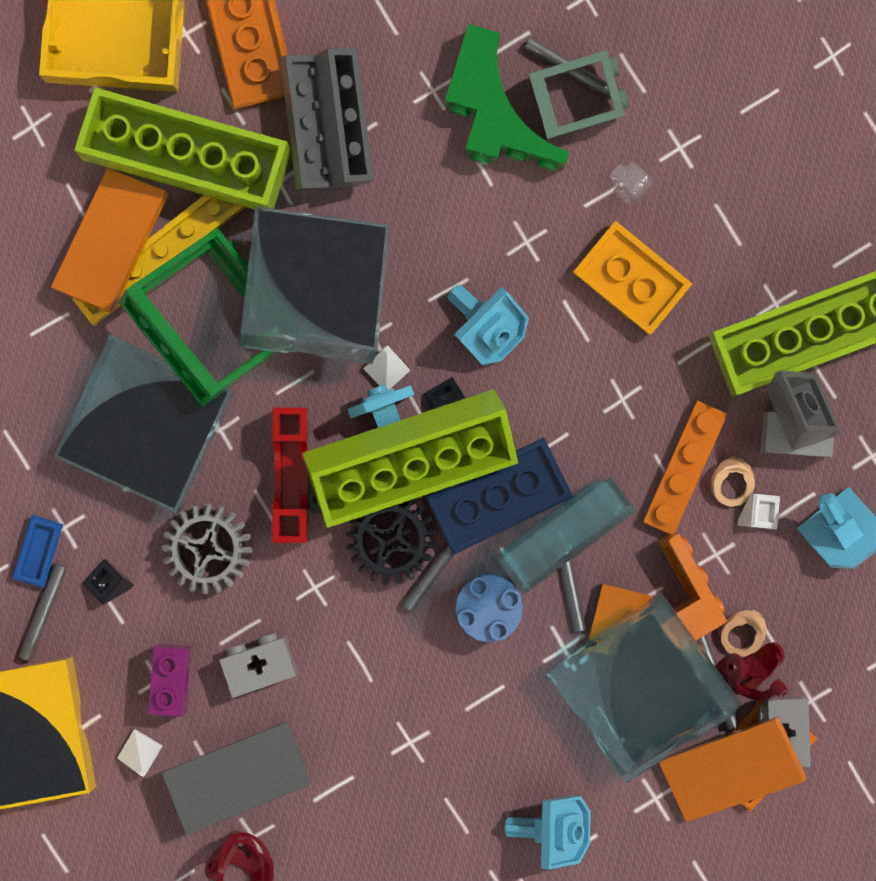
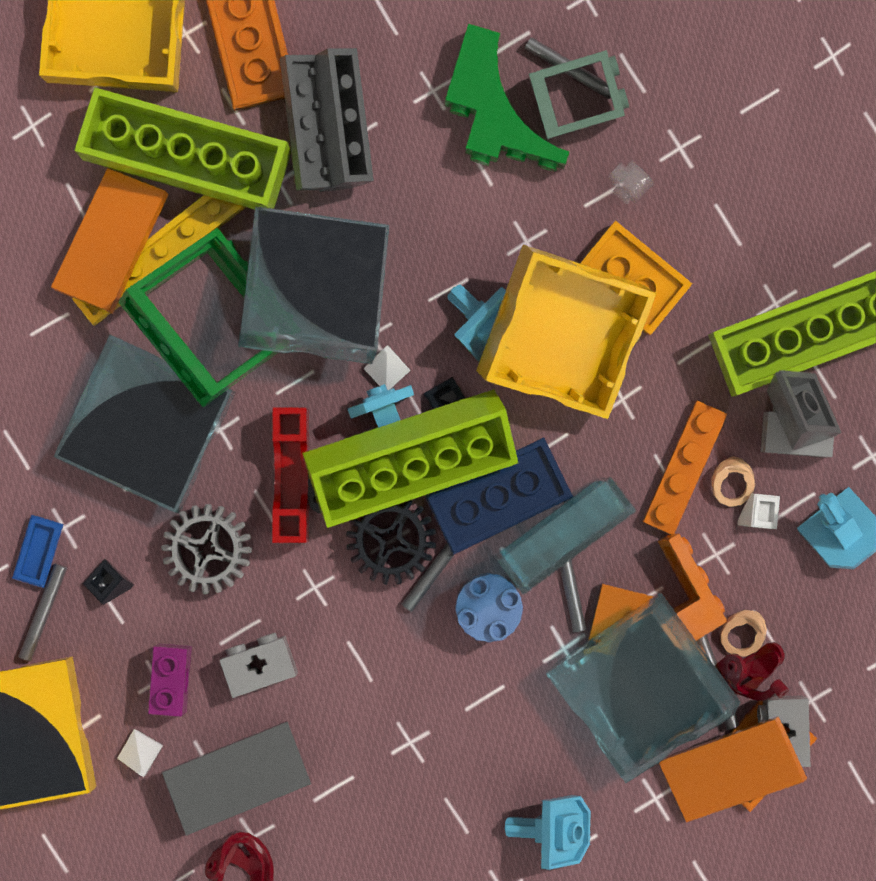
none -> yellow tile [476,244,657,419]

